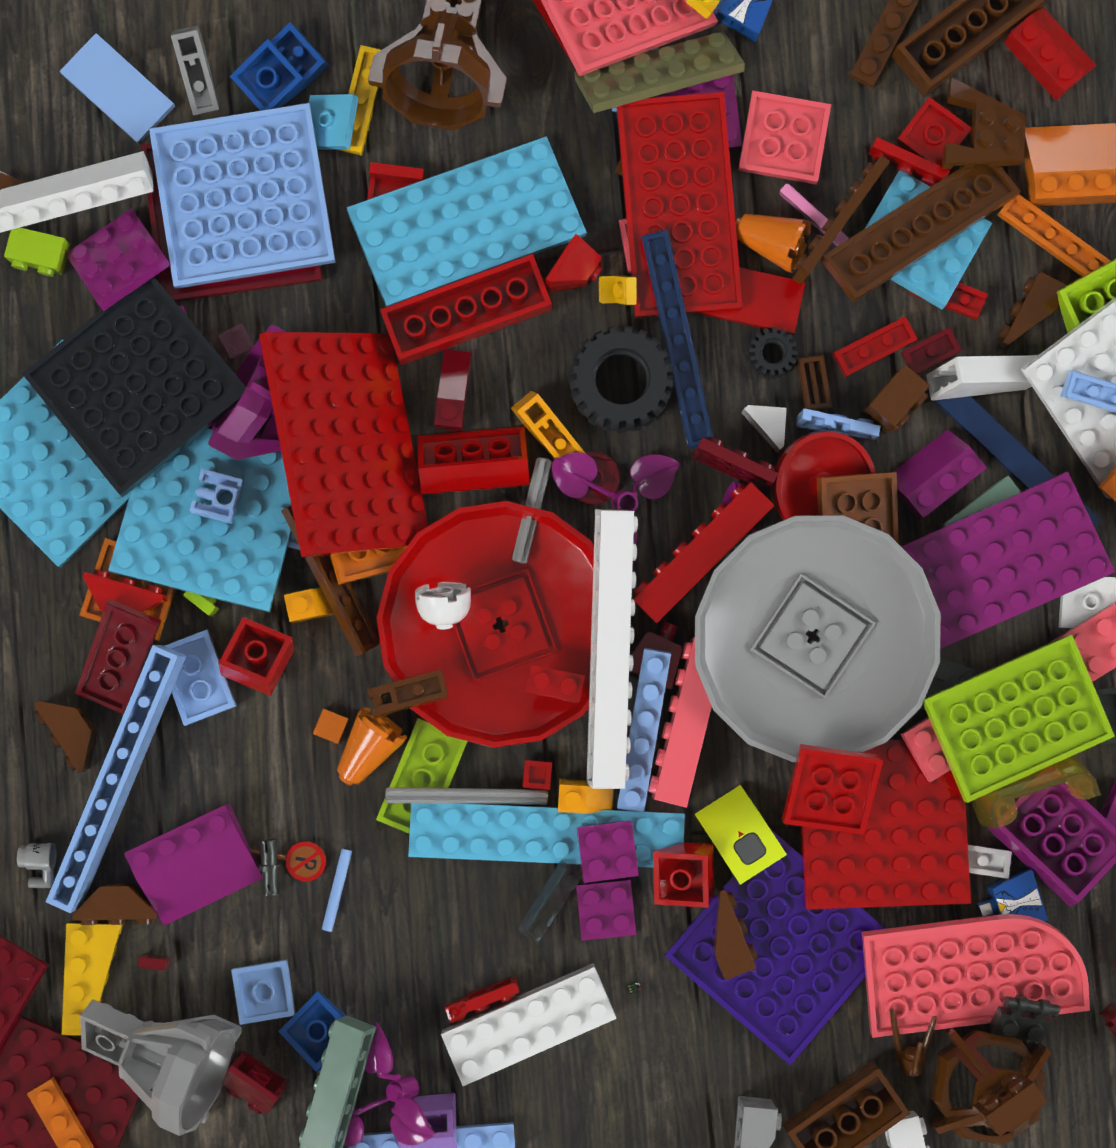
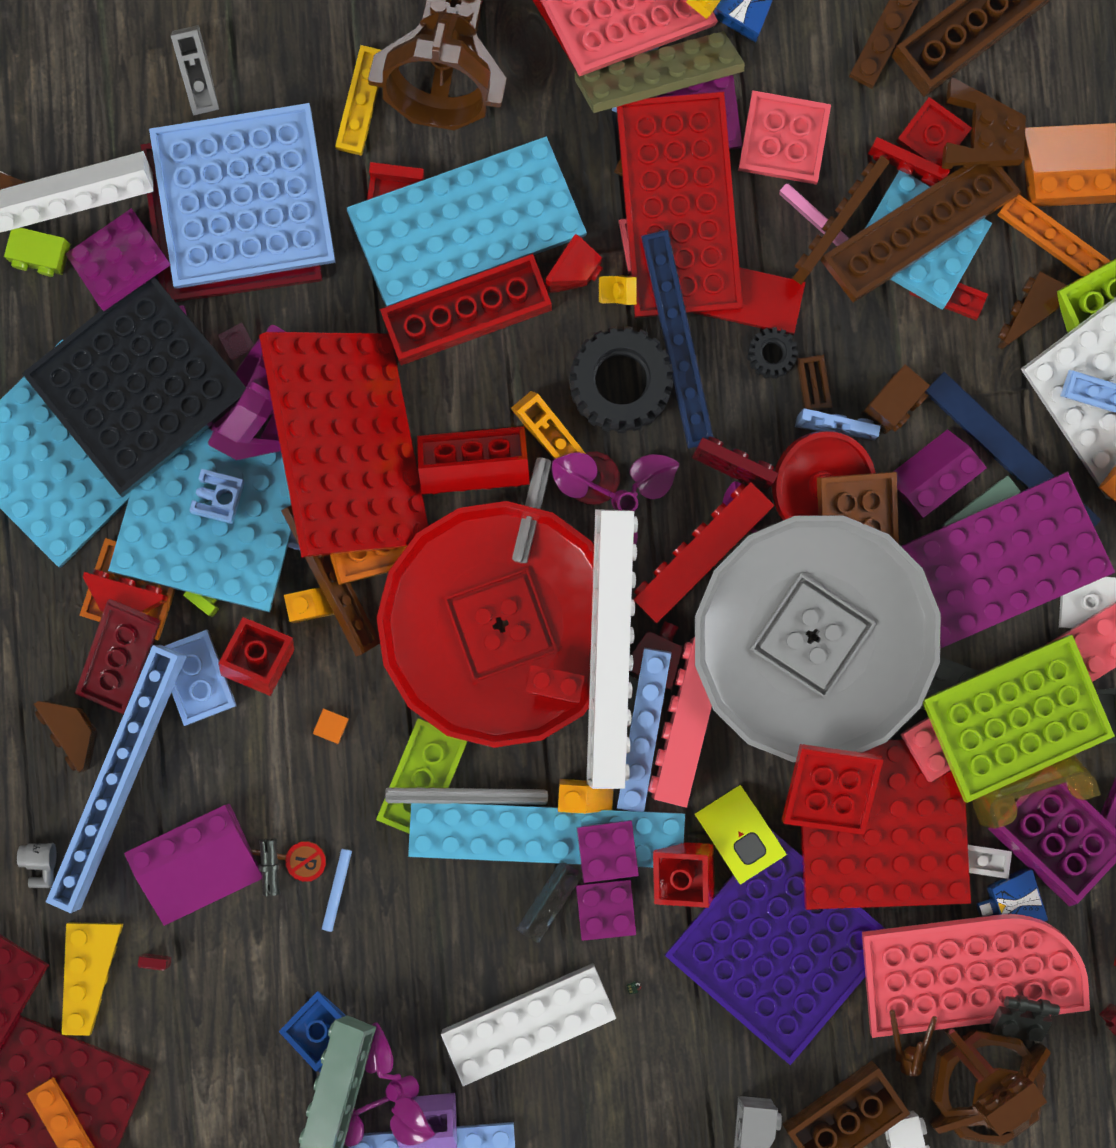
light blue tile [59,33,175,144] -> none
reddish brown slope [72,884,159,925] -> none
light grey plate [80,999,242,1136] -> none
dark red slope [221,1051,289,1115] -> none
blue slope [230,22,330,111] -> none
light blue plate [231,959,296,1025] -> none
medium azure plate [309,94,359,150] -> none
orange cone [337,707,407,785] -> none
reddish brown plate [367,670,449,718] -> none
white cylinder [415,582,471,629] -> none
dark red slope [434,349,471,432] -> none
red hinge [445,976,519,1023] -> none
red plate [523,760,552,790] -> none
reddish brown slope [713,887,758,981] -> none
orange cone [736,214,811,273] -> none
white slope [742,405,786,453] -> none
red plate [833,316,918,378] -> none
dark red plate [900,327,962,374] -> none
white slope [926,355,1037,400] -> none
red slope [1003,7,1097,101] -> none

